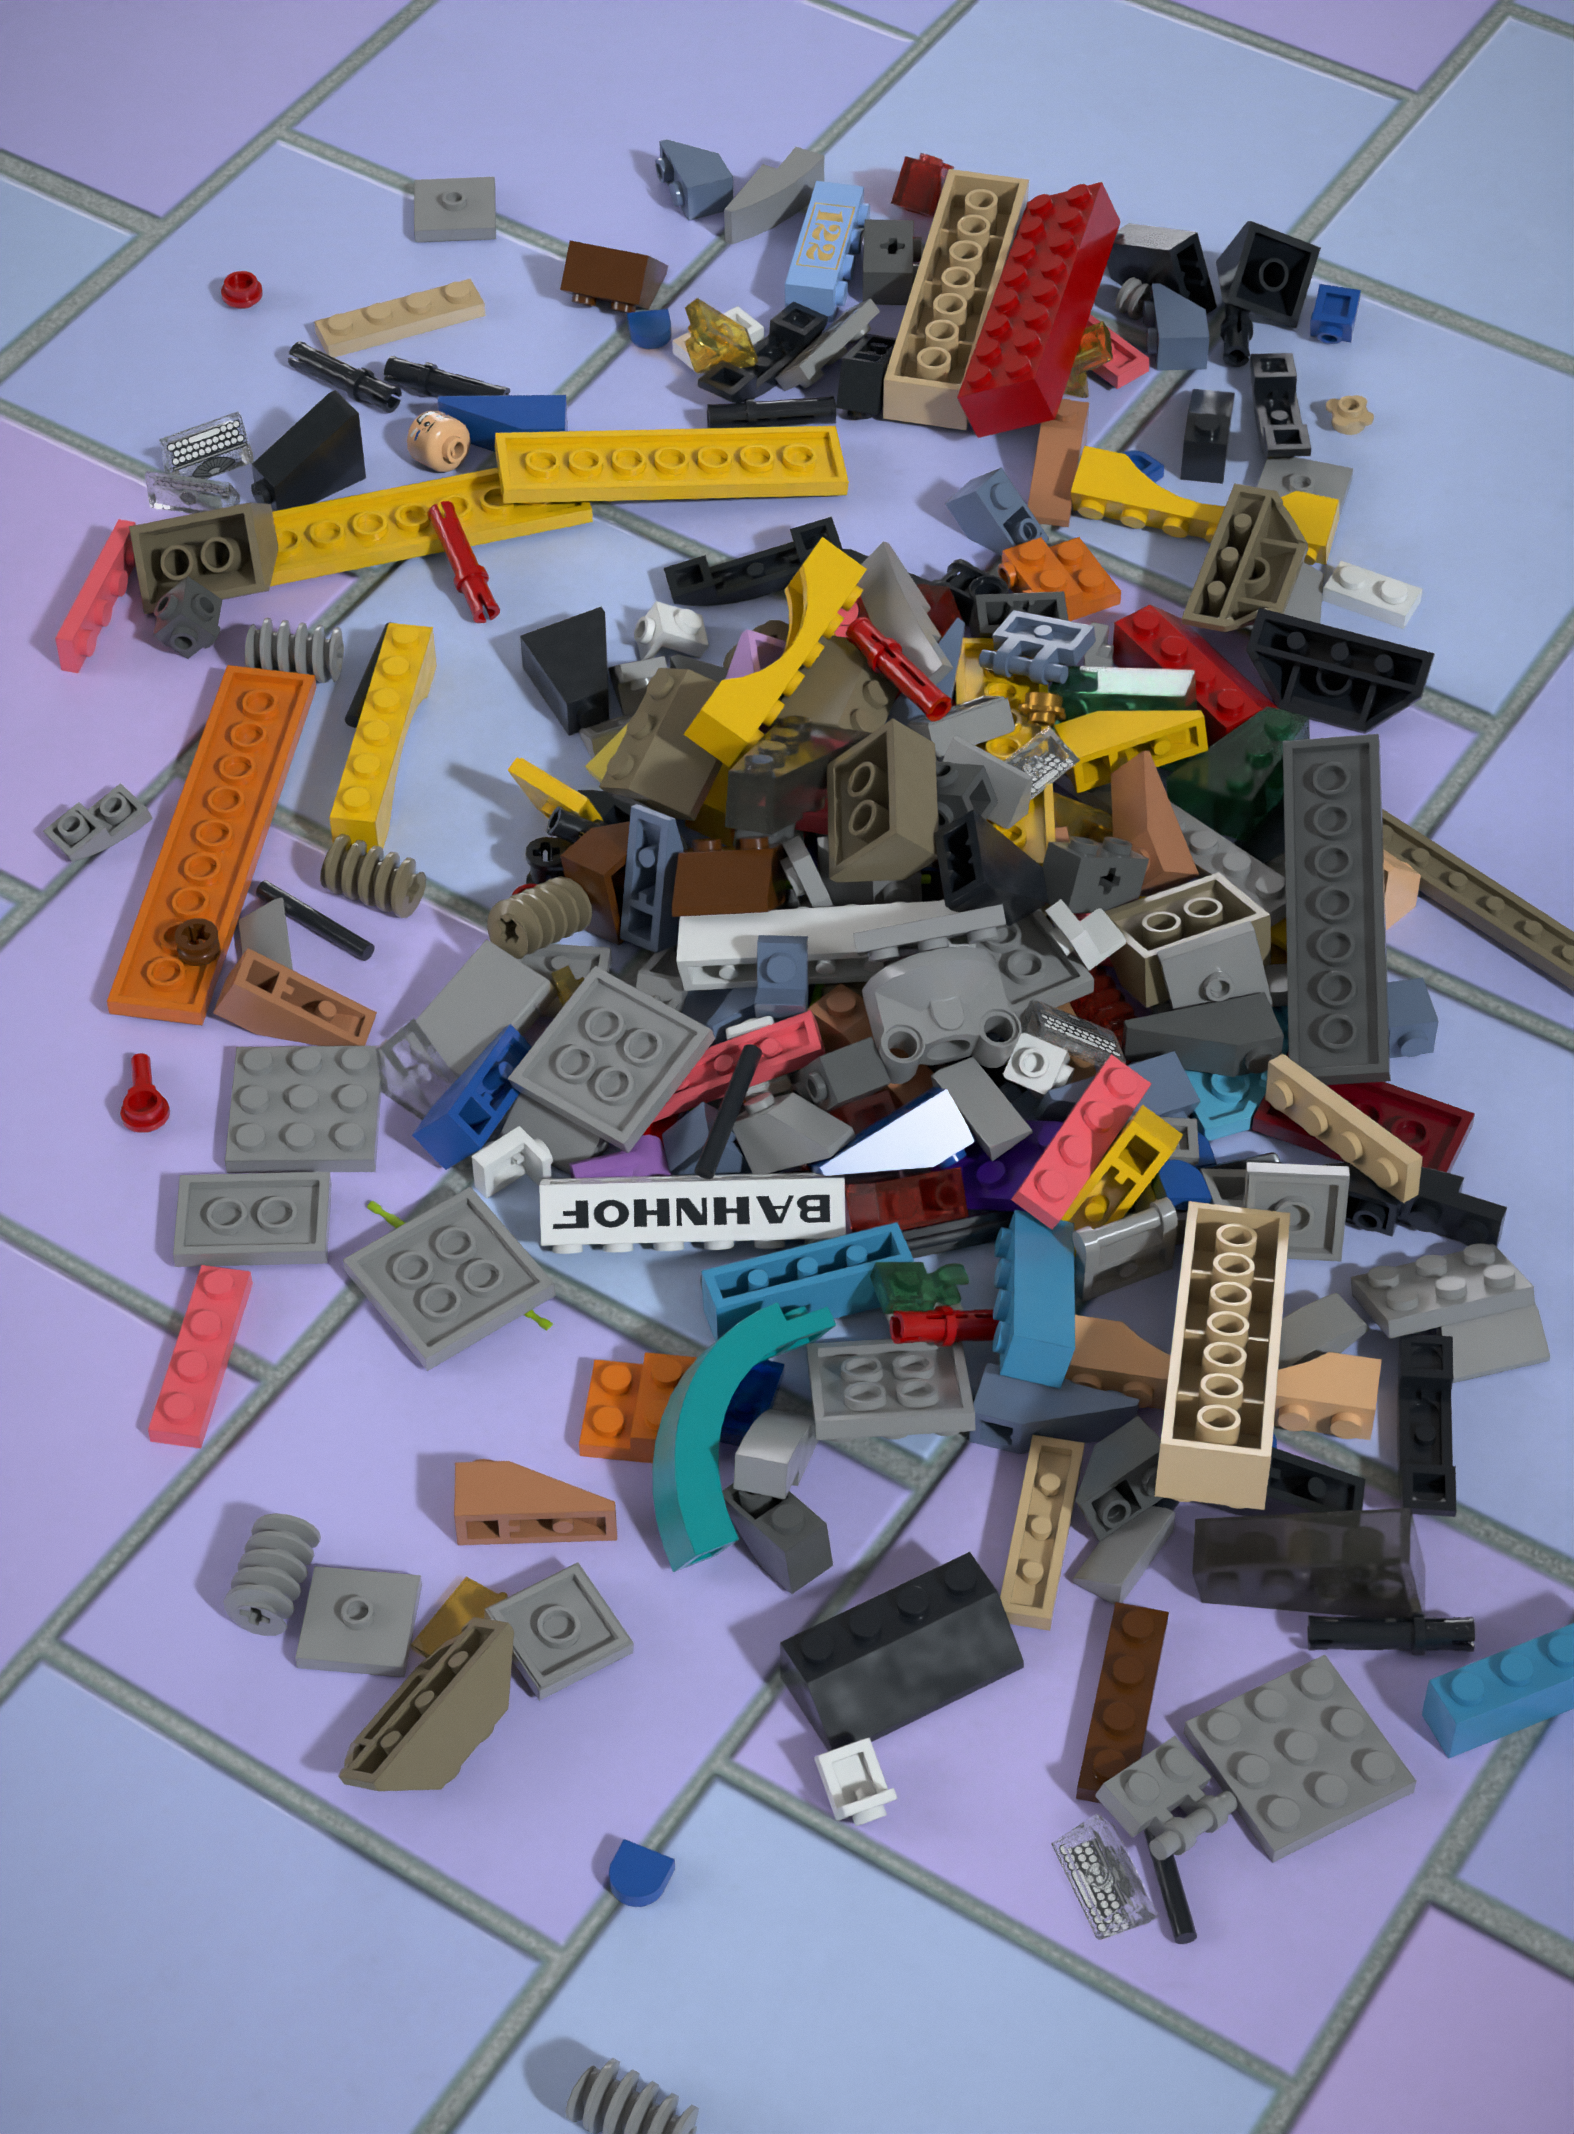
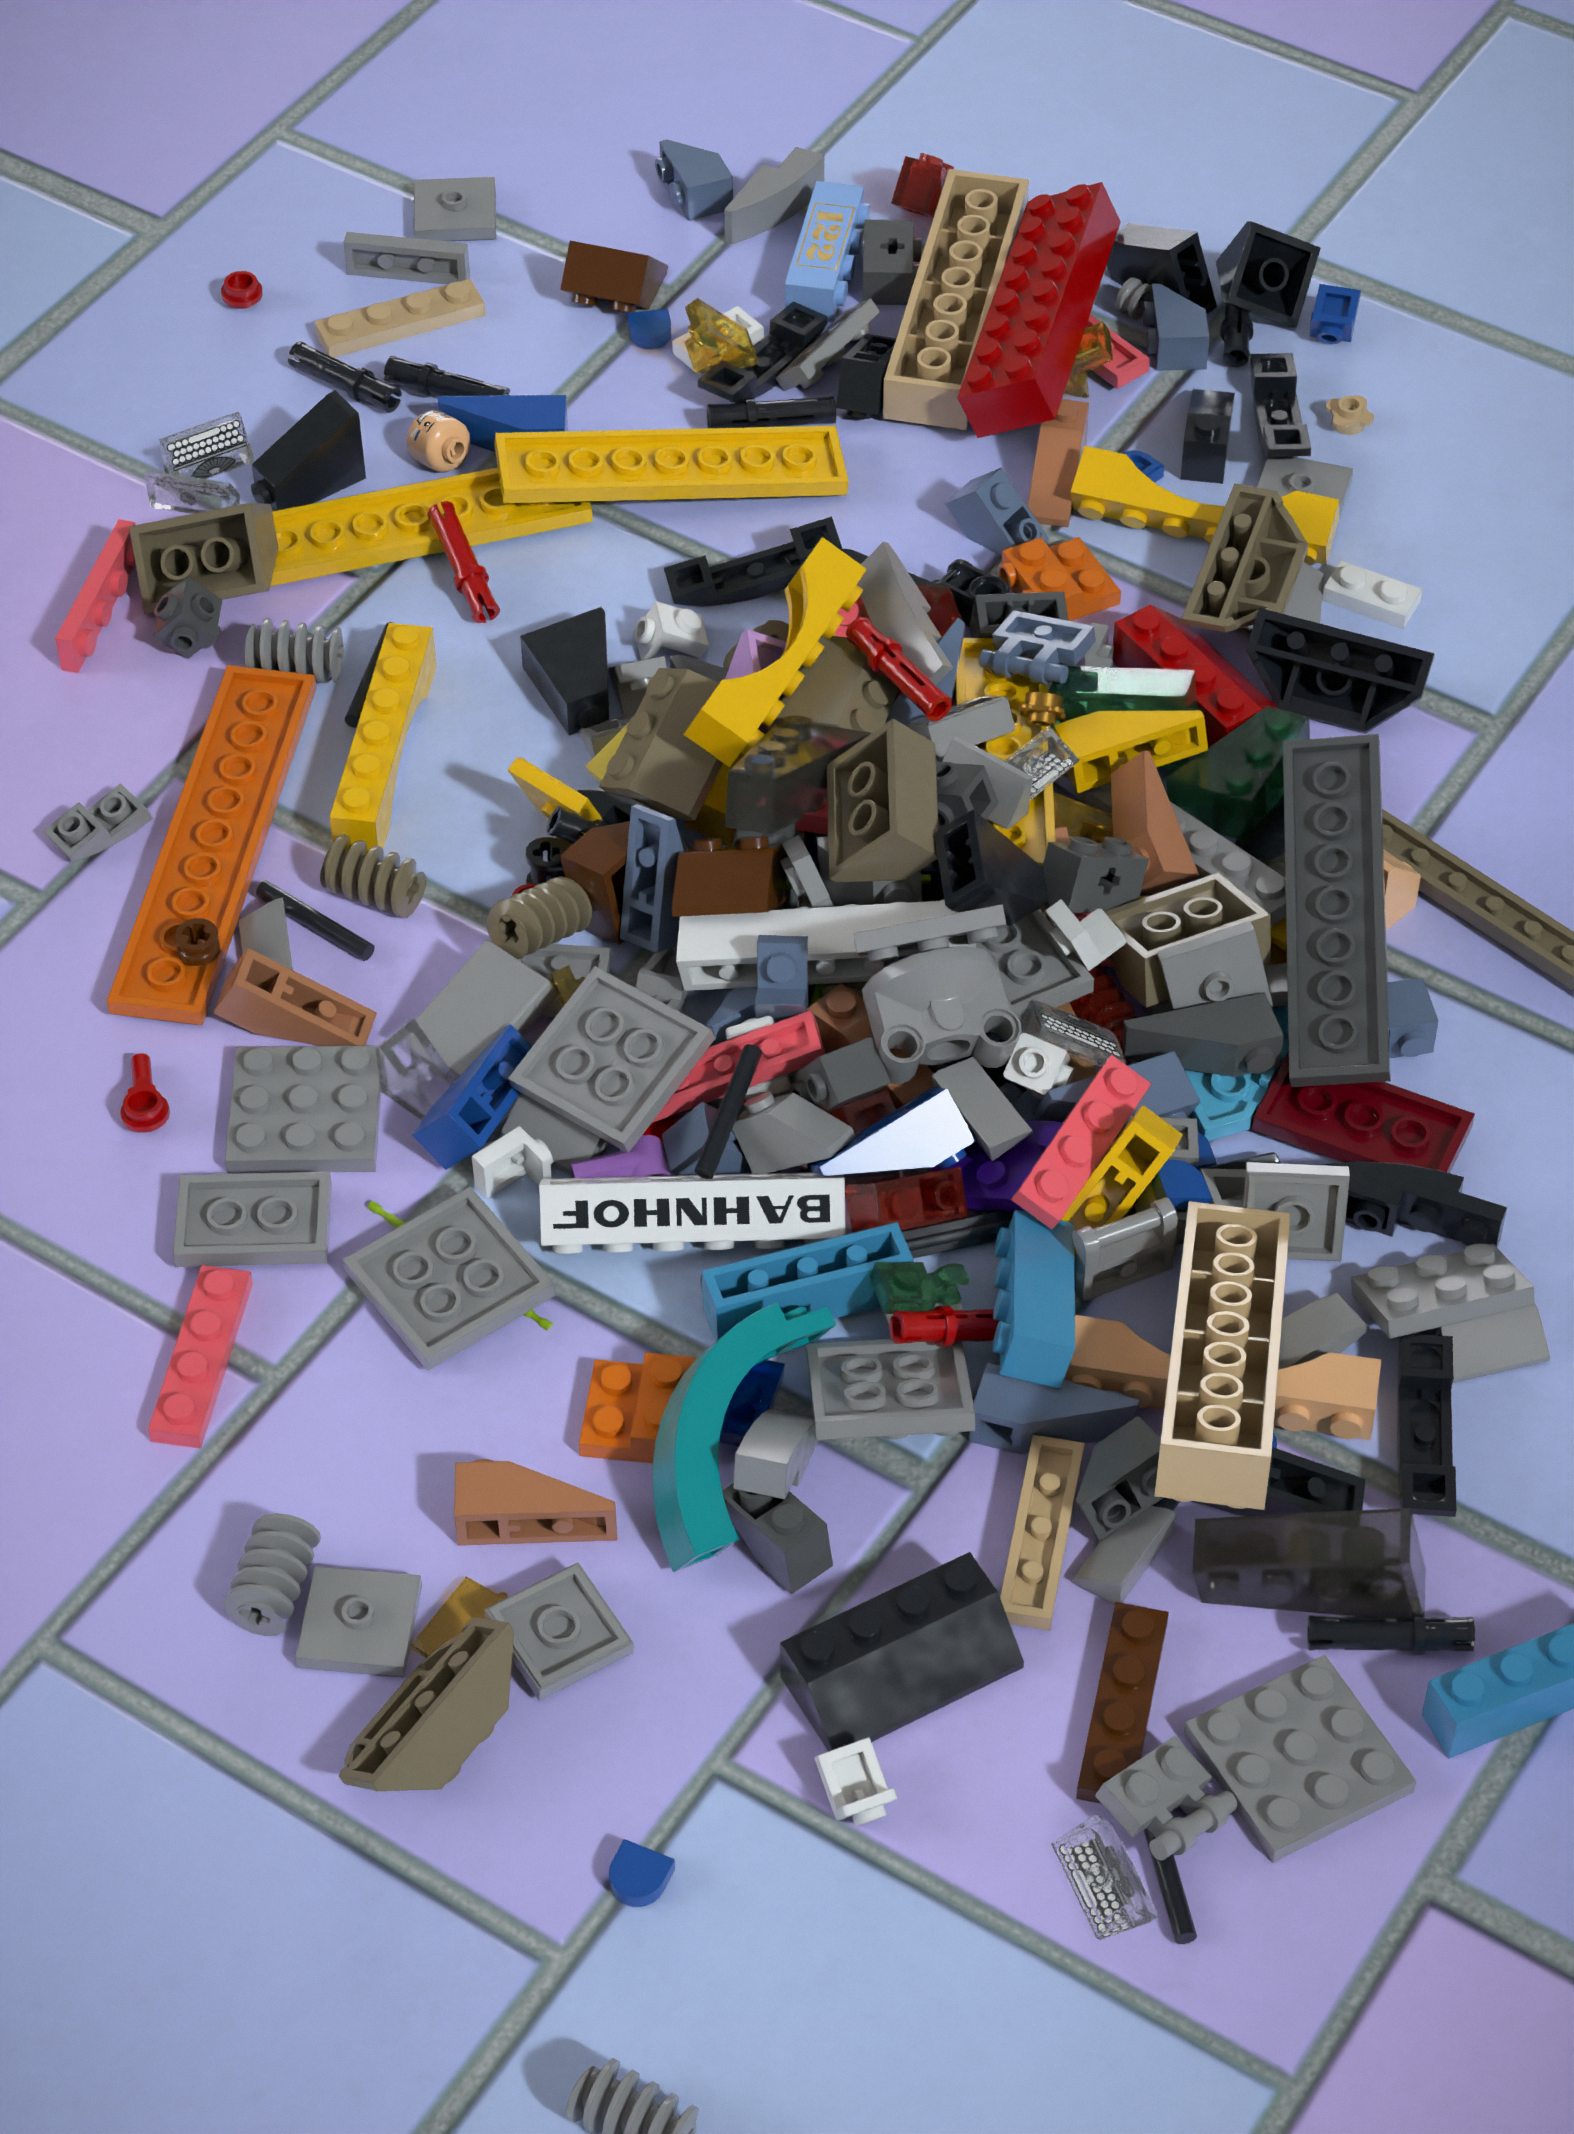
tan plate [1265,1054,1423,1203] -> none
none -> light grey plate [343,232,470,285]

